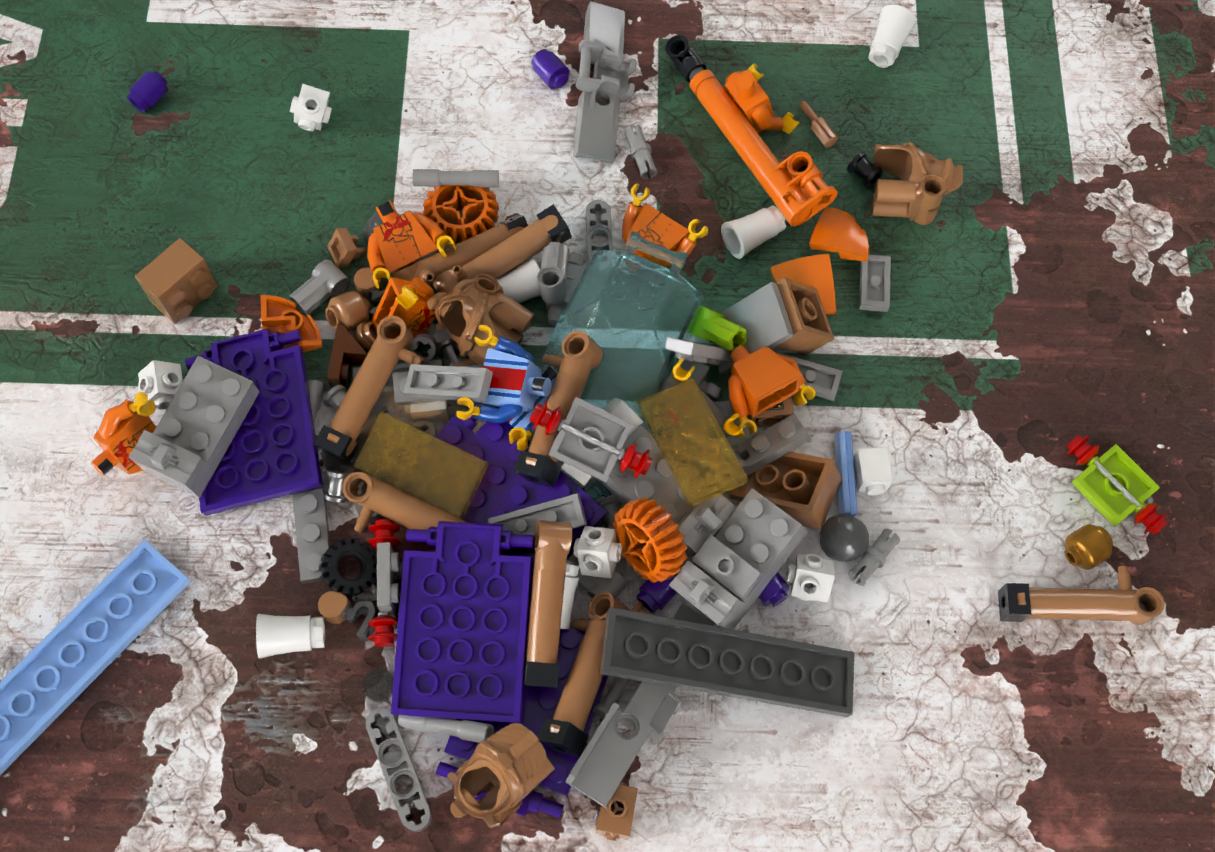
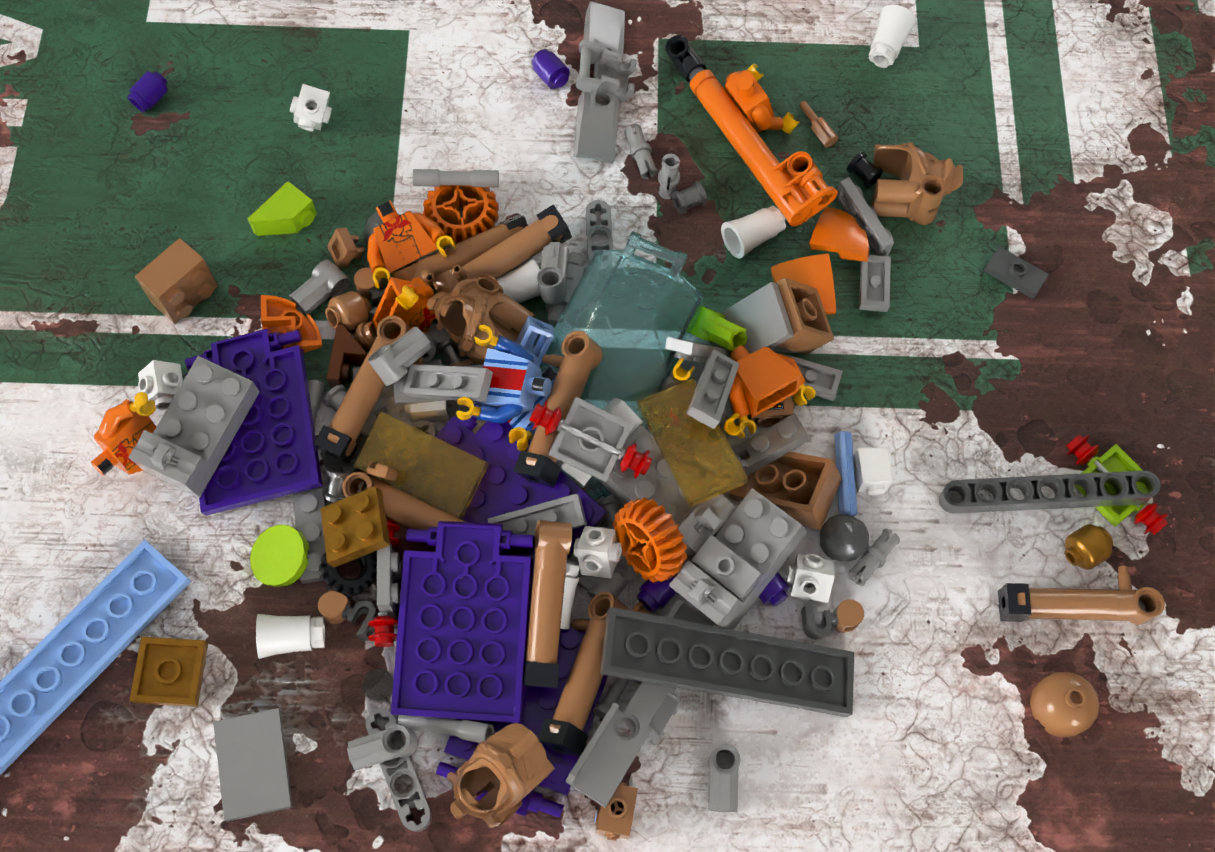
orange torso [622,183,708,274] -> none
none -> pearl gold plate [129,637,208,707]
none -> light grey tile [213,708,293,822]
none -> lime slope [247,181,317,236]
none -> lime tile [250,524,310,587]
none -> pearl gold plate [321,486,390,568]
none -> light grey piece [347,724,418,770]
none -> medium nougat tile [366,462,399,482]
none -> light grey piece [368,326,432,386]
none -> light blue piece [516,315,555,367]
none -> light grey pin [658,154,680,199]
none -> flat silver bush [671,181,708,214]
none -> light grey plate [687,349,739,429]
none -> light grey piece [708,744,741,812]
none -> leg [801,599,864,640]
none -> light grey plate [836,177,894,256]
none -> dark grey beam [939,471,1161,513]
none -> dark grey plate [984,246,1049,299]
none -> medium nougat cylinder [1030,671,1100,738]

